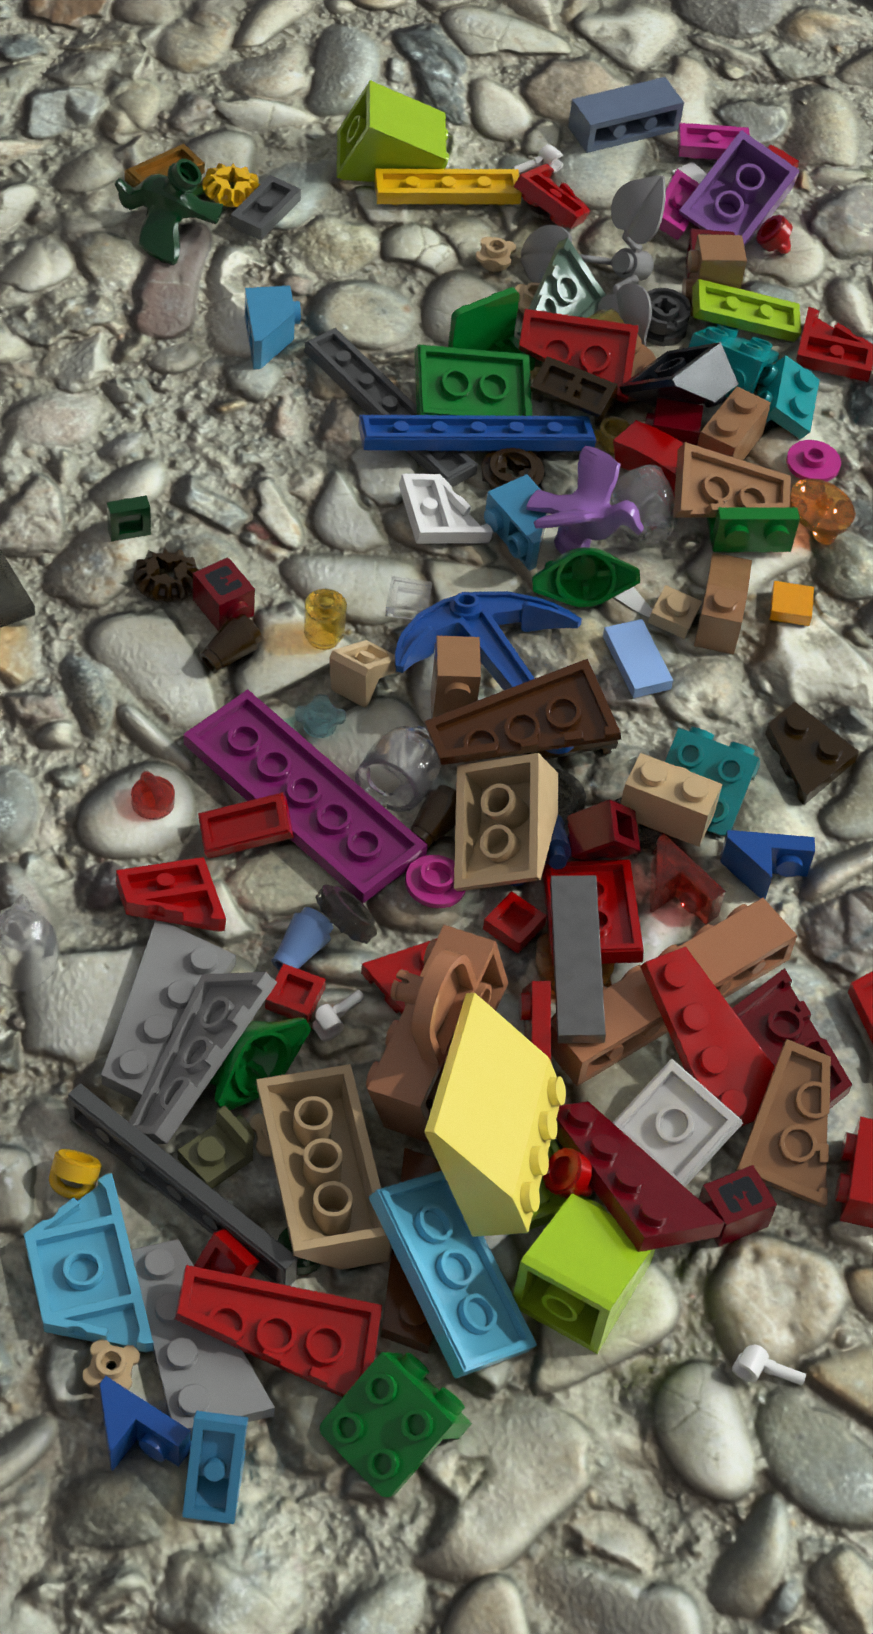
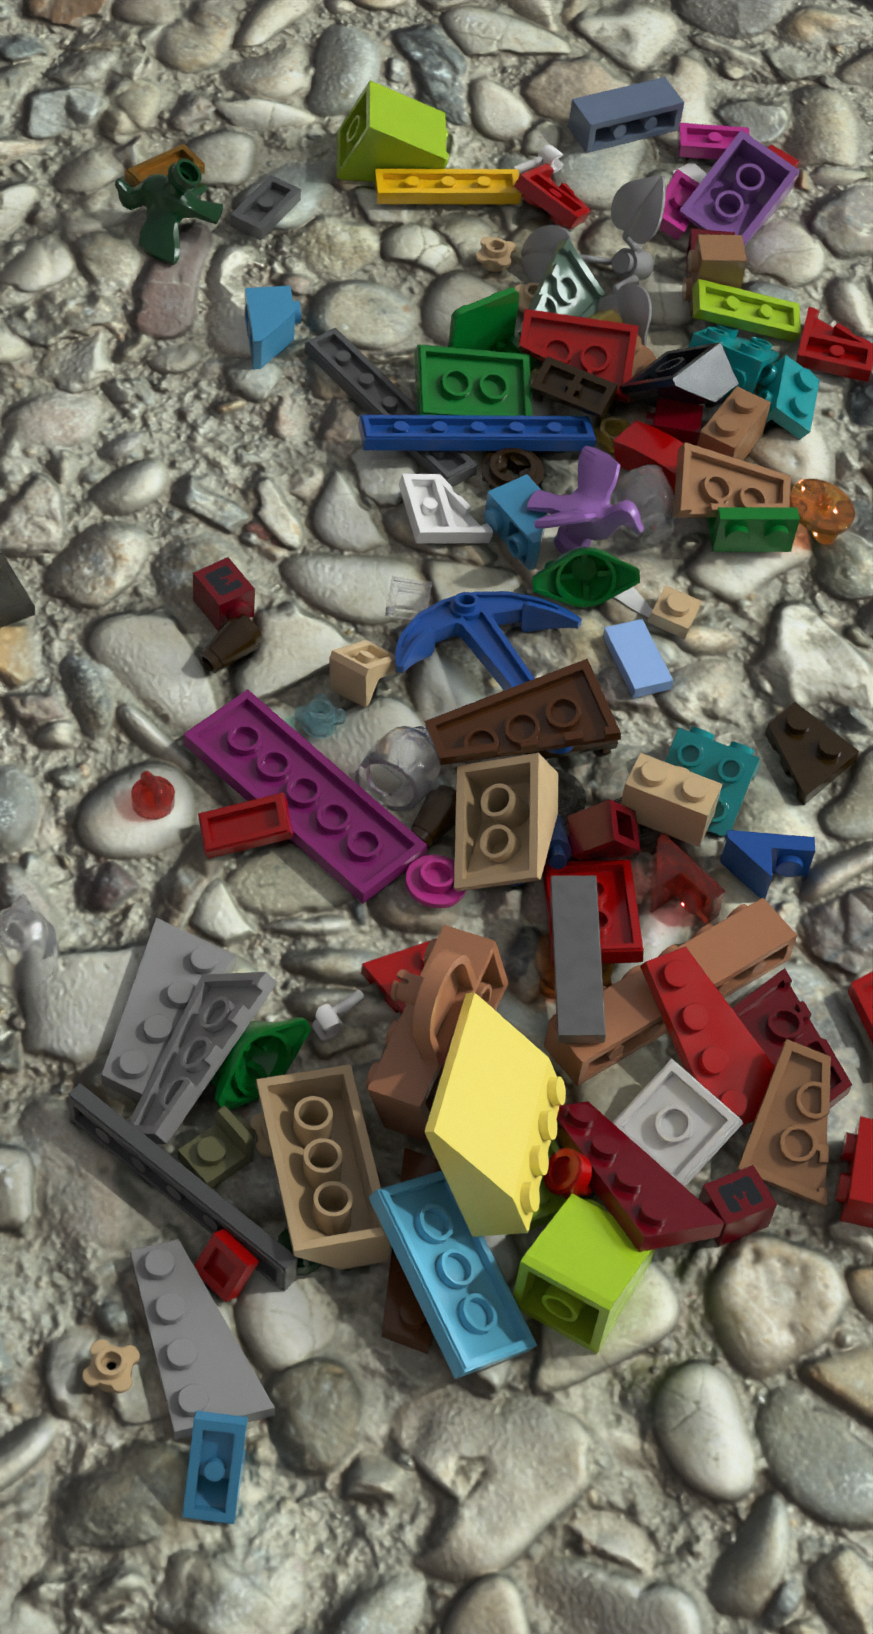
medium azure wing [24,1173,154,1352] -> none
yellow tile [49,1149,102,1200] -> none
blue slope [100,1376,191,1471] -> none
dark green plate [107,495,151,542] -> none
red wing [116,857,226,932] -> none
dark brown gear [134,546,200,603] -> none
red wing [175,1265,382,1398] -> none
yellow gear [202,163,261,207] -> none
red plate [265,963,326,1023] -> none
medium blue cone [271,907,334,971] -> none
clear yellow brick [304,589,347,650] -> none
clear smoke gear [315,884,377,944] -> none
green bracket [320,1352,472,1497] -> none
medium nougat brick [431,636,481,718] -> none
red plate [483,891,547,953] -> none
red wing [519,981,551,1061] -> none
dark grey wheel [646,288,691,346] -> none
medium nougat slope [694,552,752,655] -> none
white hand [732,1344,806,1386] -> none
red tile [756,215,793,254] -> none
light orange tile [769,581,814,626] -> none
dark pink piece [786,440,841,483] -> none

